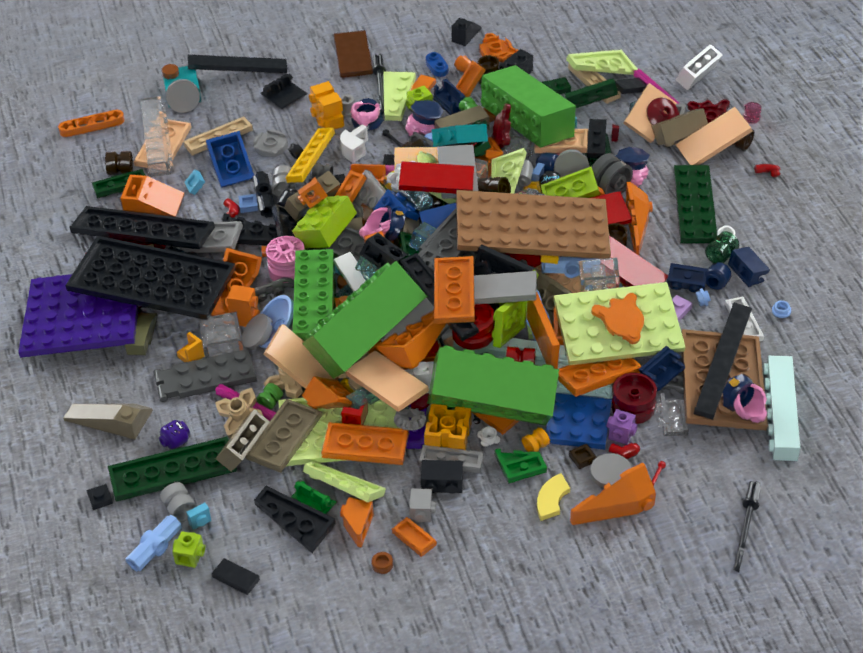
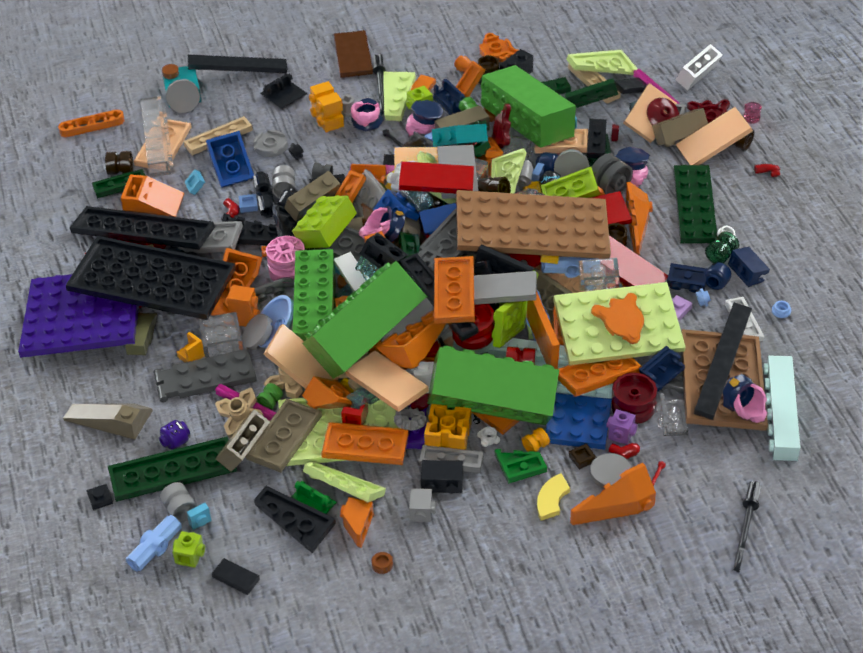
yellow tile [285,127,335,183] -> none
orange brick [298,177,328,208] -> none
white brick [340,124,368,163] -> none
orange tile [392,517,437,557] -> none
clear light blue brick [409,222,436,251] -> none
blue plate [426,52,449,77] -> none
black slope [451,17,481,47] -> none

